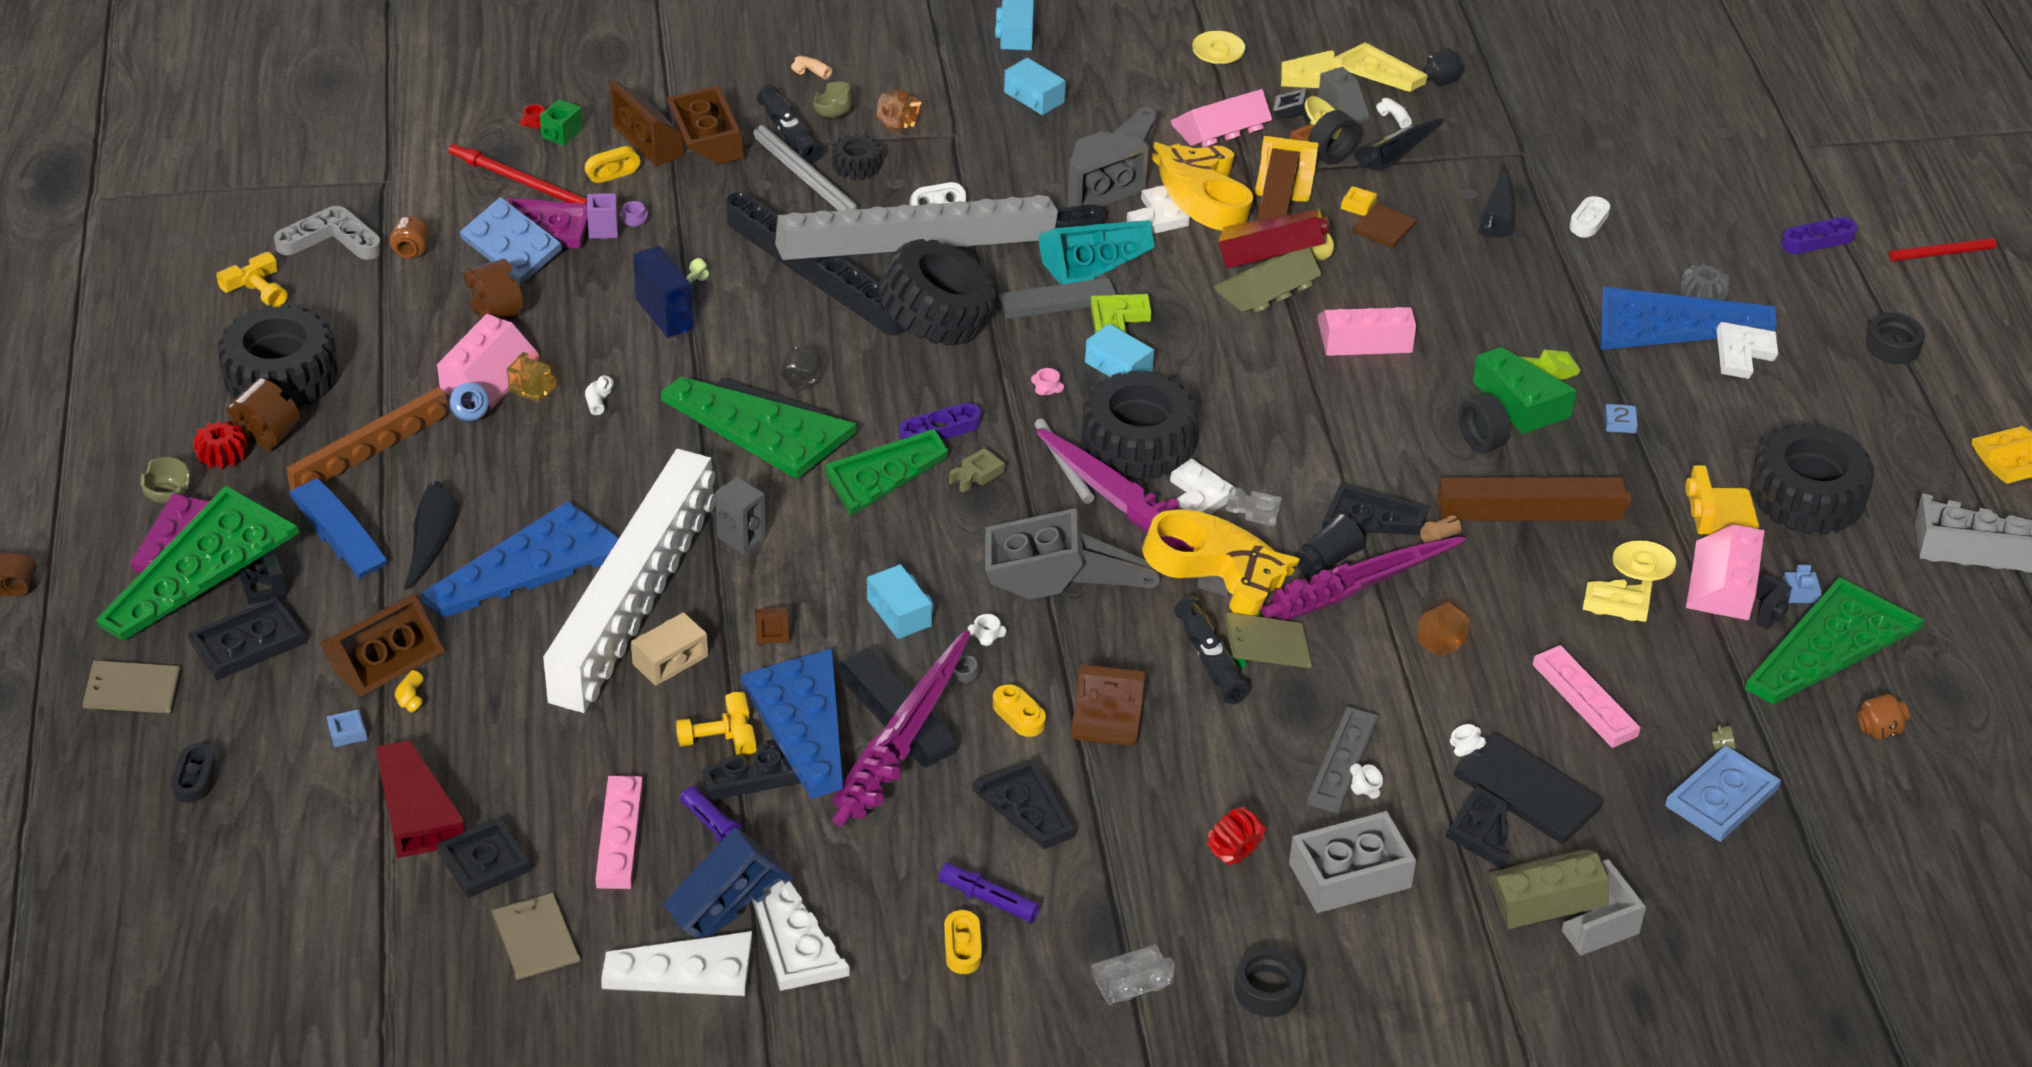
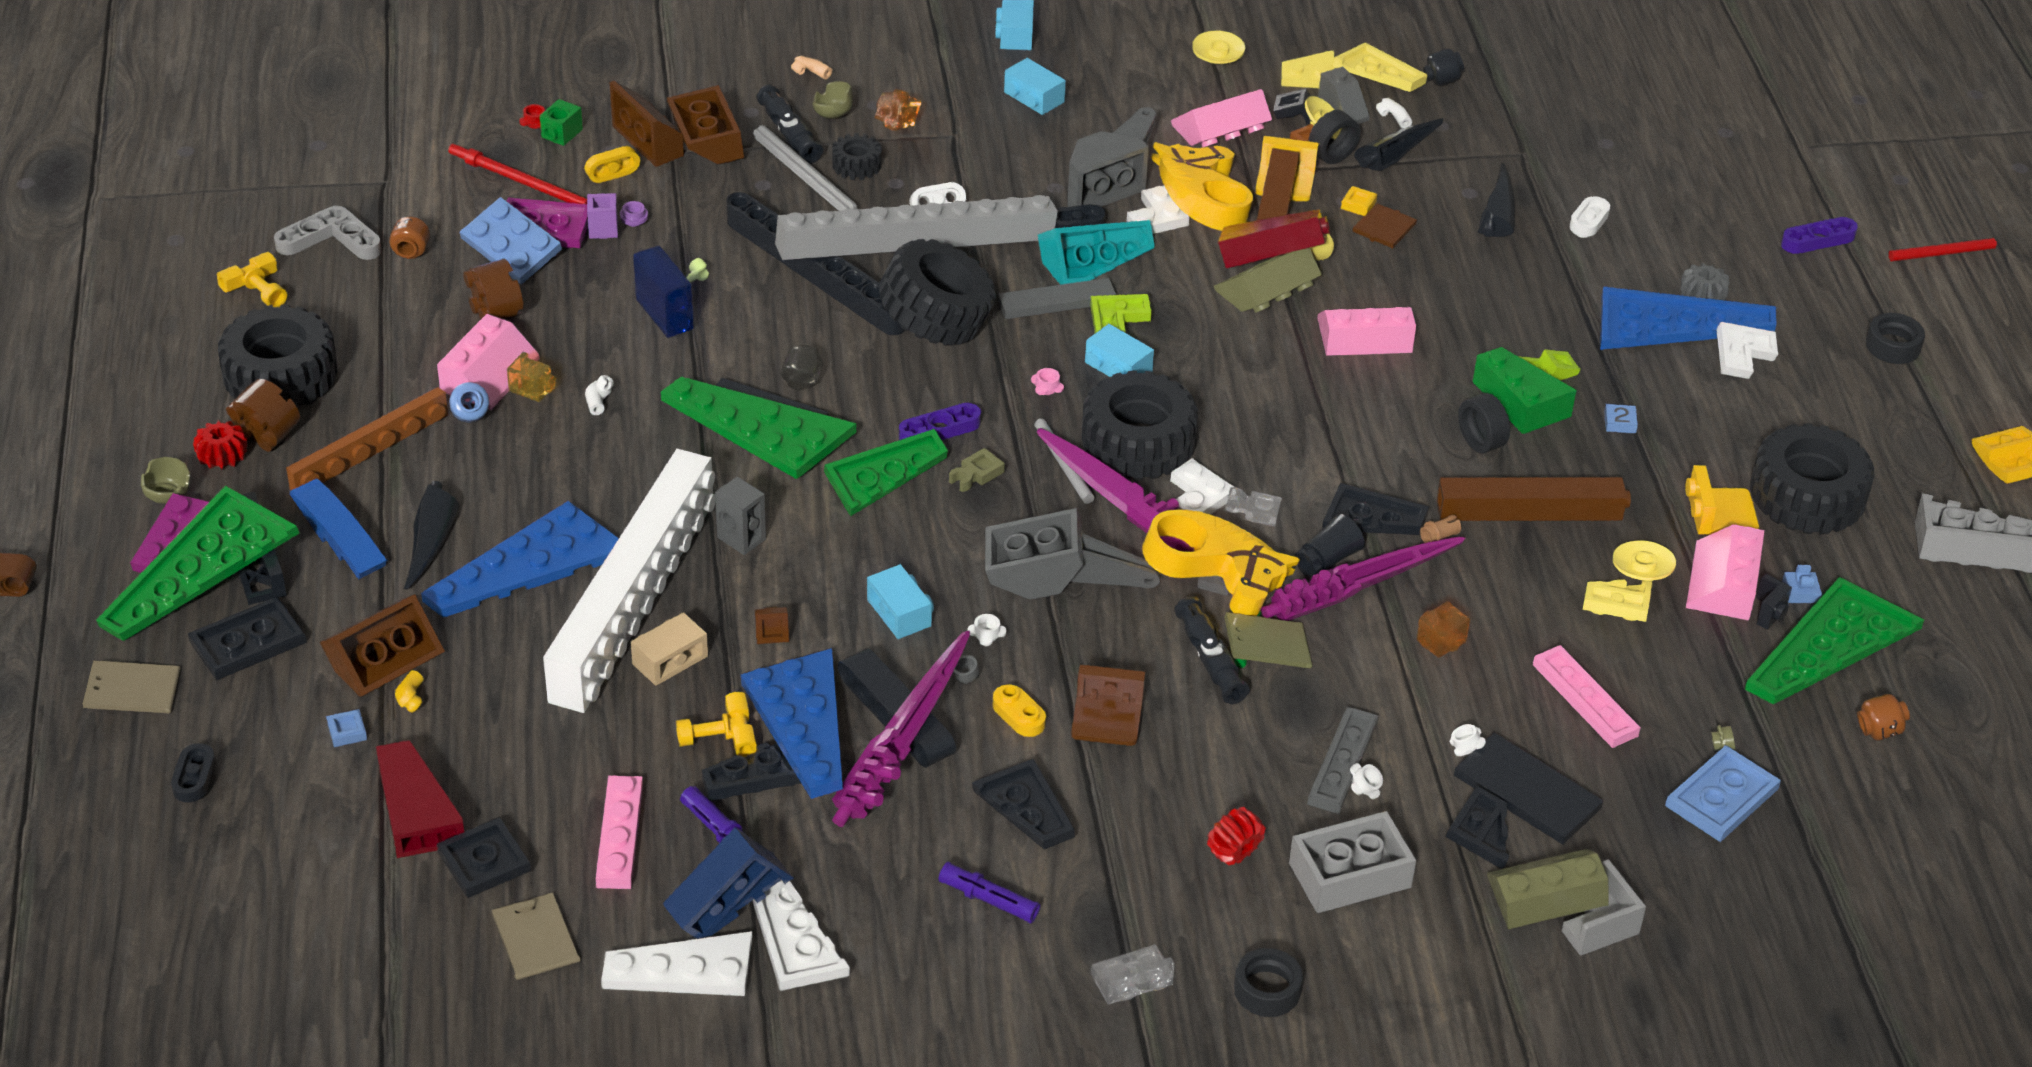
yellow plate [944,910,982,974] -> none

